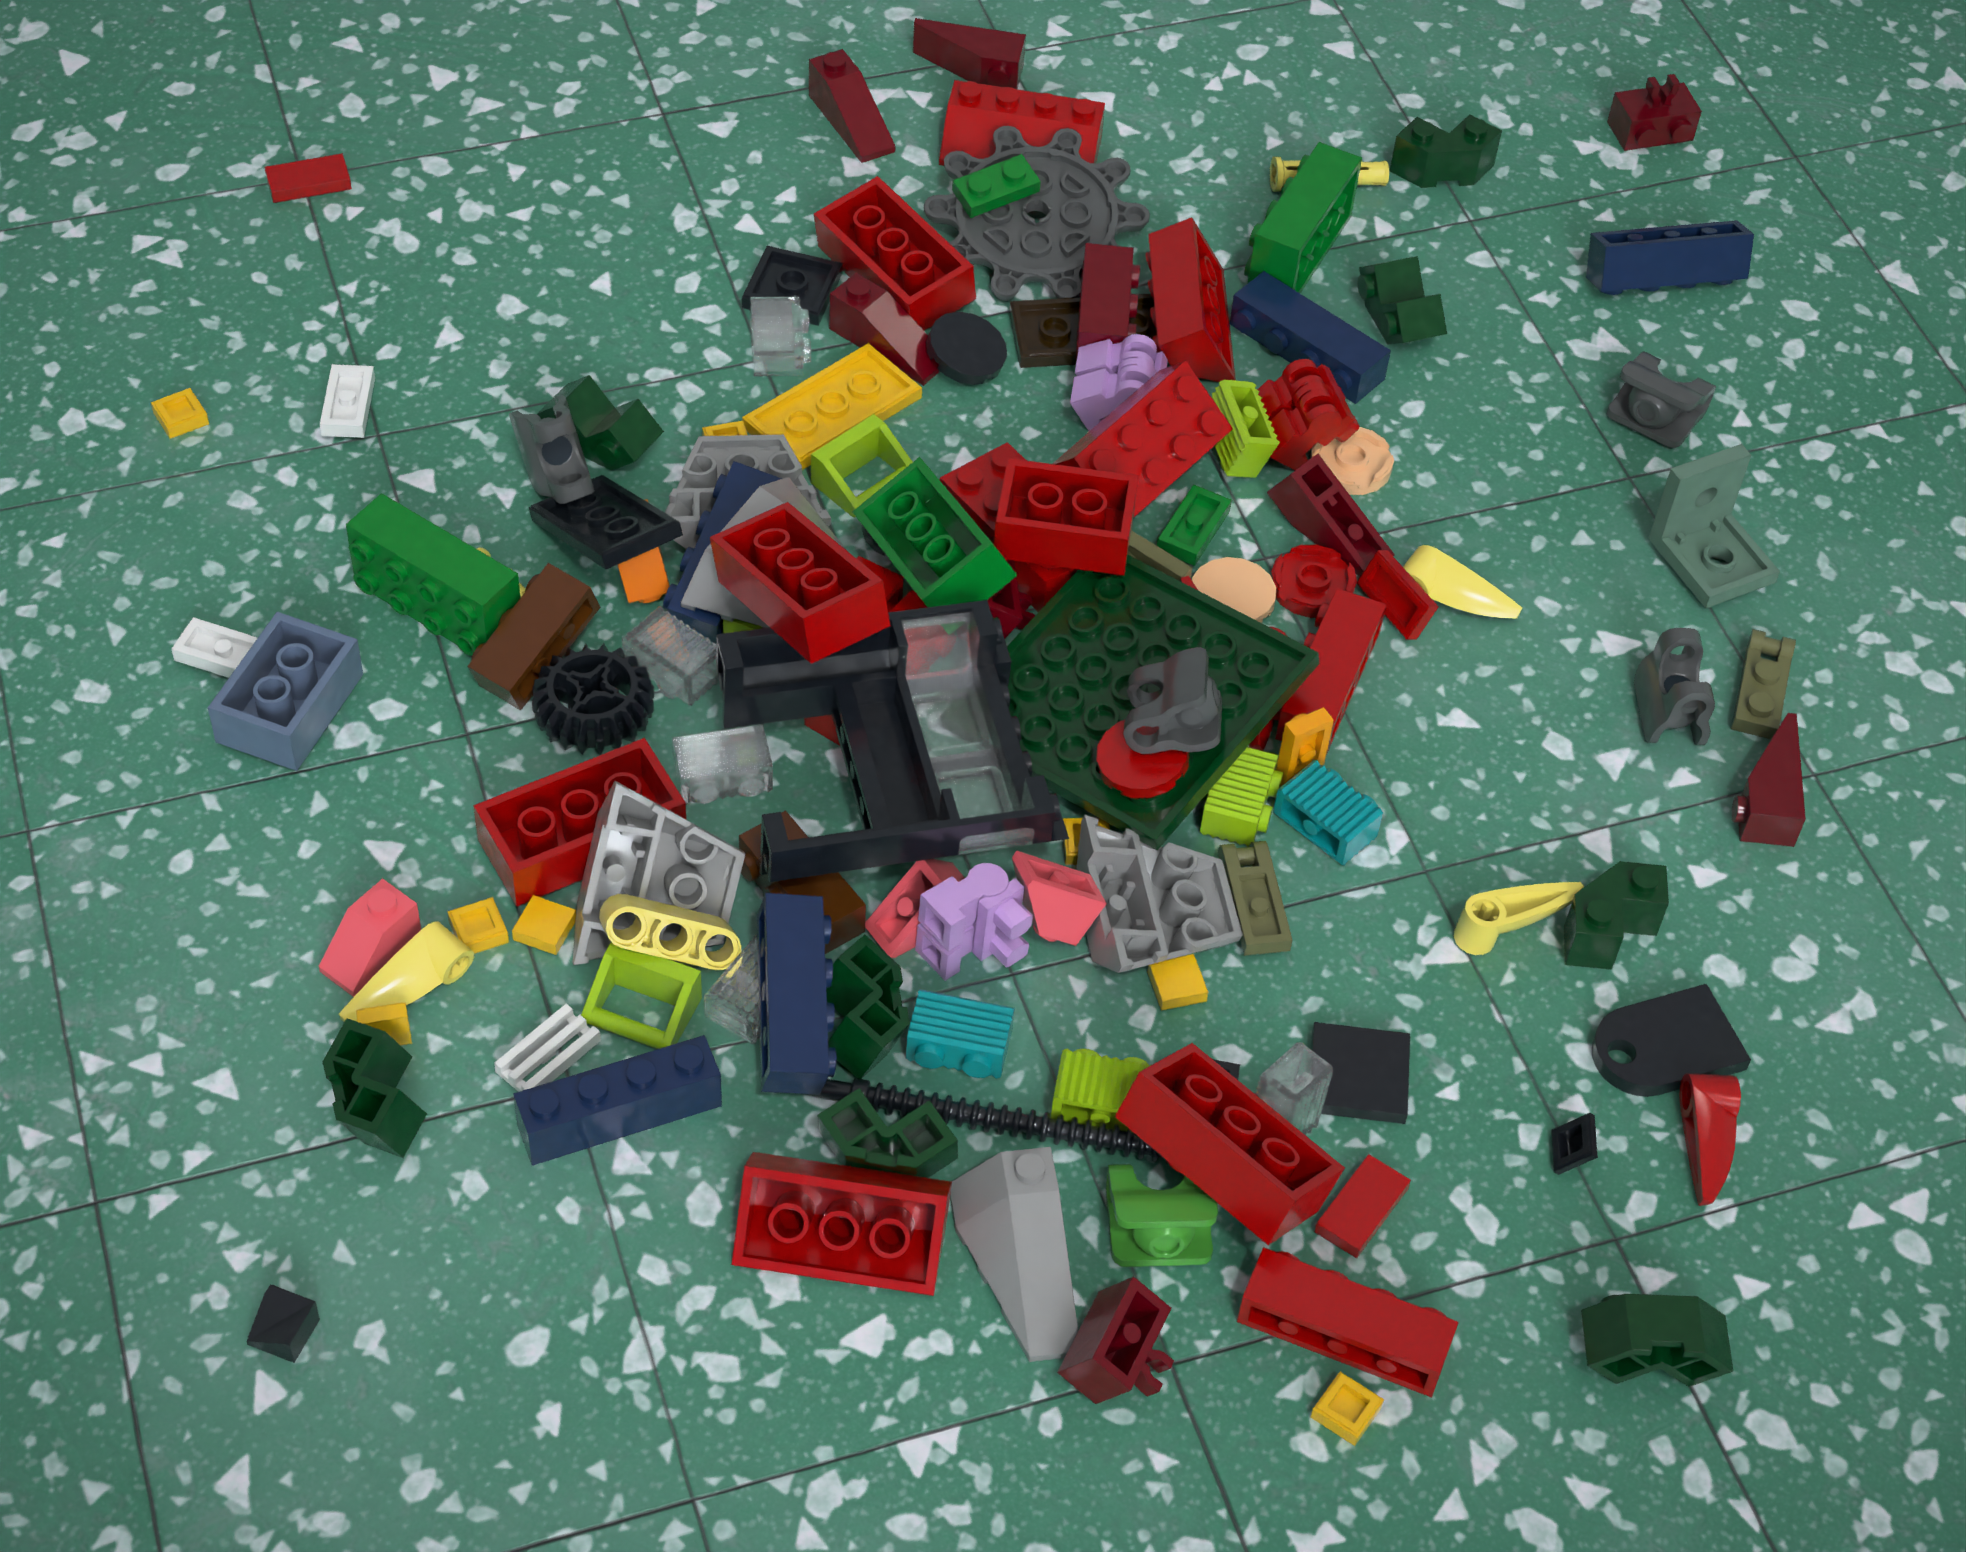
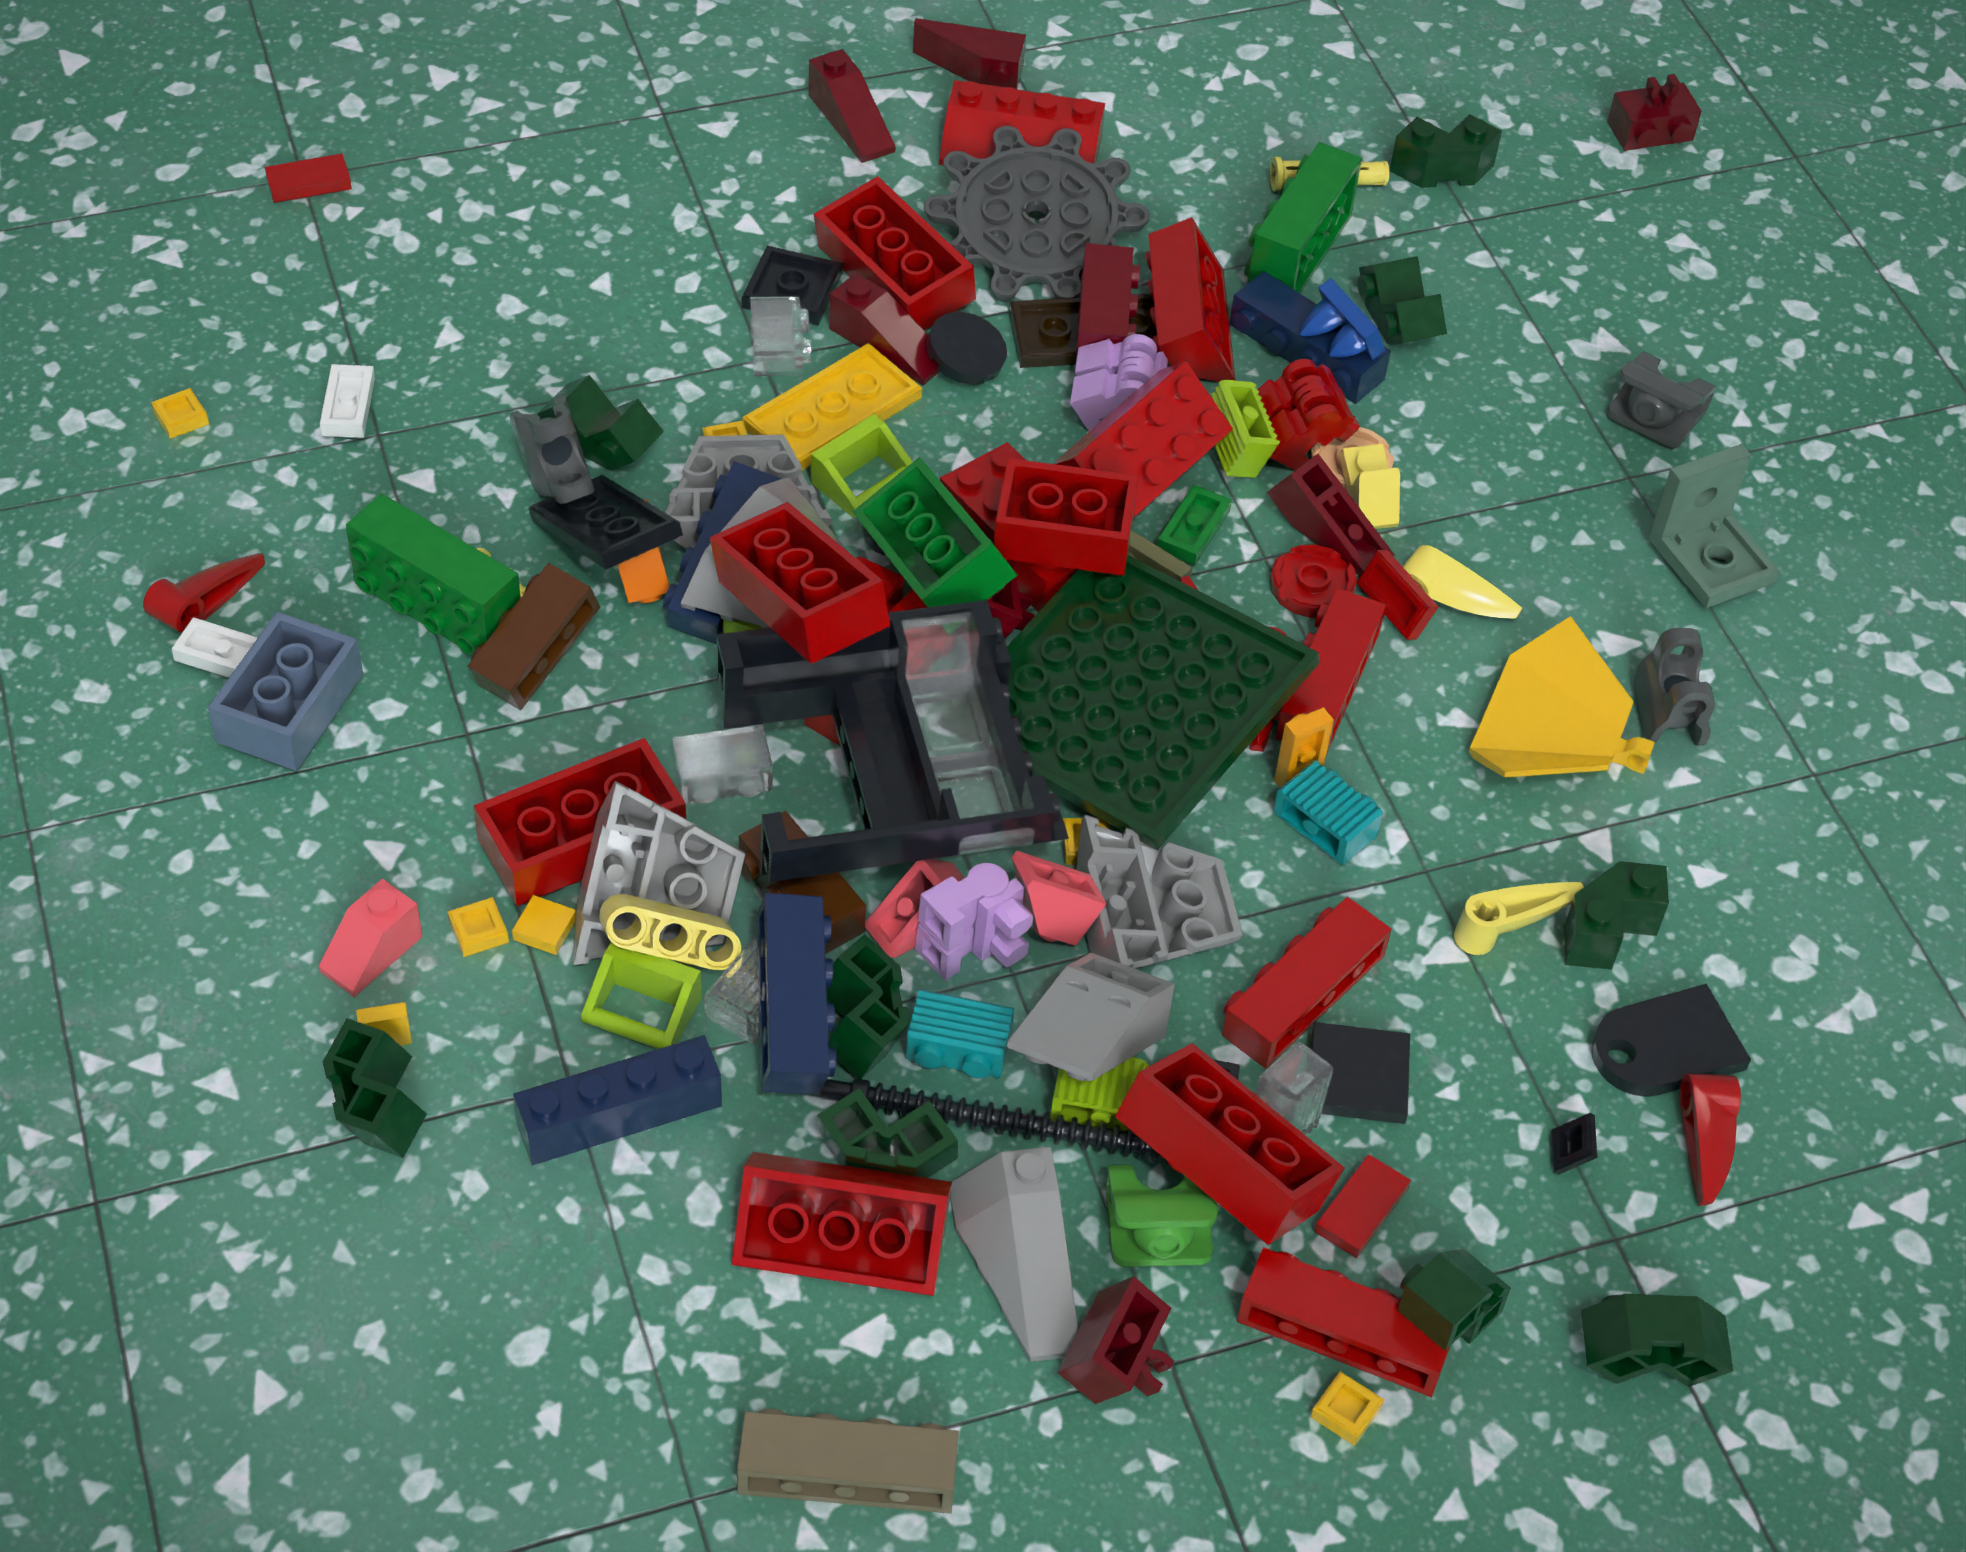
black slope [247,1285,320,1363] -> none
light yellow piece [339,921,474,1022] -> none
white tile [494,1004,601,1092] -> none
black gear [531,643,654,755] -> none
clear brick [622,606,719,706] -> none
green plate [952,154,1041,218] -> none
red tile [1096,720,1189,798] -> none
dark grey piece [1123,647,1222,754] -> none
yellow tile [1147,954,1208,1011] -> none
light nougat tile [1192,557,1276,623] -> none
lime brick [1200,747,1284,847] -> none
olive plate [1218,841,1293,956] -> none
dark blue brick [1586,220,1754,295] -> none
olive plate [1731,629,1796,739] -> none
dark red slope [1732,713,1806,847] -> none
none -> red piece [143,553,265,633]
none -> dark tan brick [737,1409,959,1514]
none -> light grey slope [1007,953,1175,1081]
none -> red brick [1222,896,1392,1069]
none -> blue tile [1299,278,1385,360]
none -> light yellow slope [1339,444,1400,529]
none -> dark green brick [1397,1248,1511,1351]
none -> yellow panel [1469,616,1655,778]

